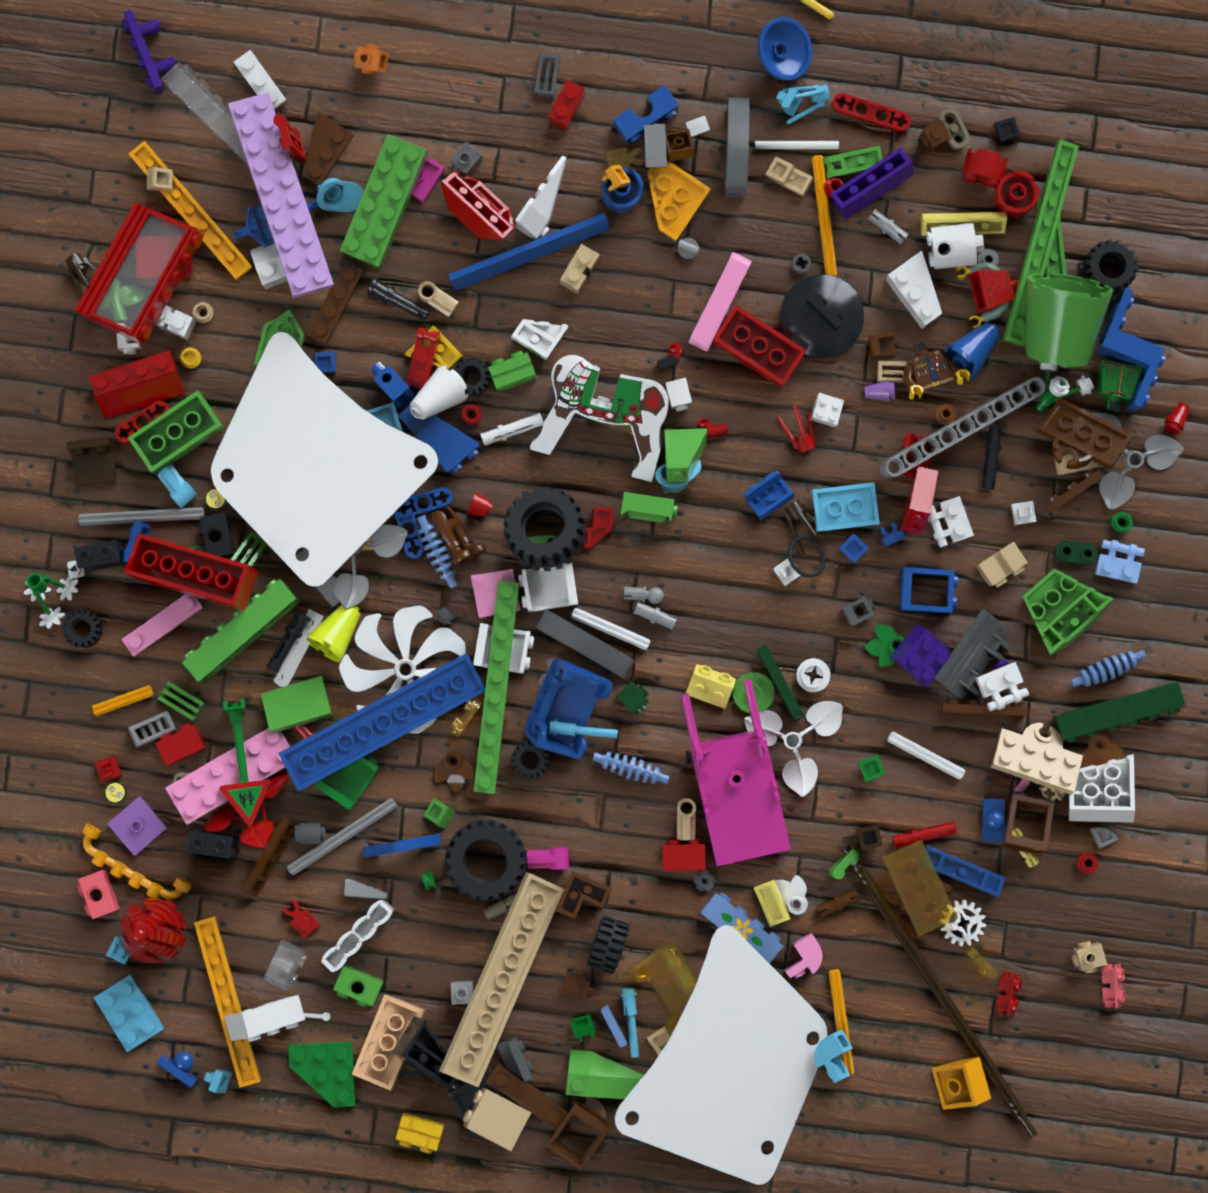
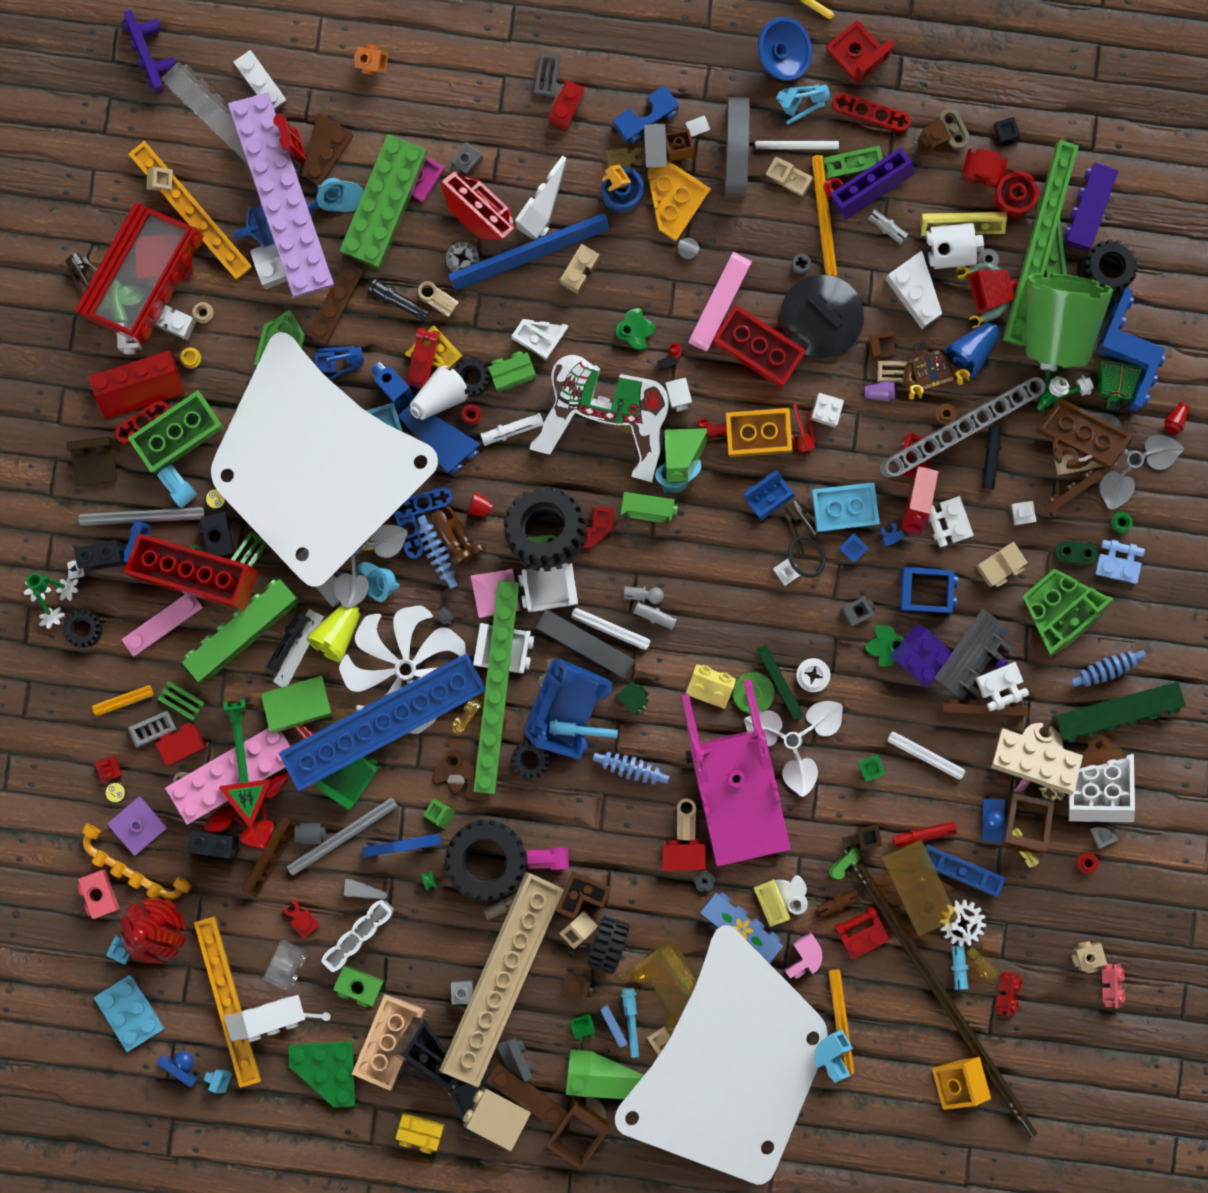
none -> blue plant [318,346,364,381]
none -> medium azure piece [356,562,400,602]
none -> light grey gear [446,242,479,272]
none -> tan brick [559,911,598,949]
none -> green plate [615,308,656,350]
none -> light orange brick [726,408,793,457]
none -> red bracket [825,19,895,85]
none -> red plate [835,906,890,960]
none -> medium azure pin [951,946,969,990]
none -> dark purple brick [1063,162,1119,252]

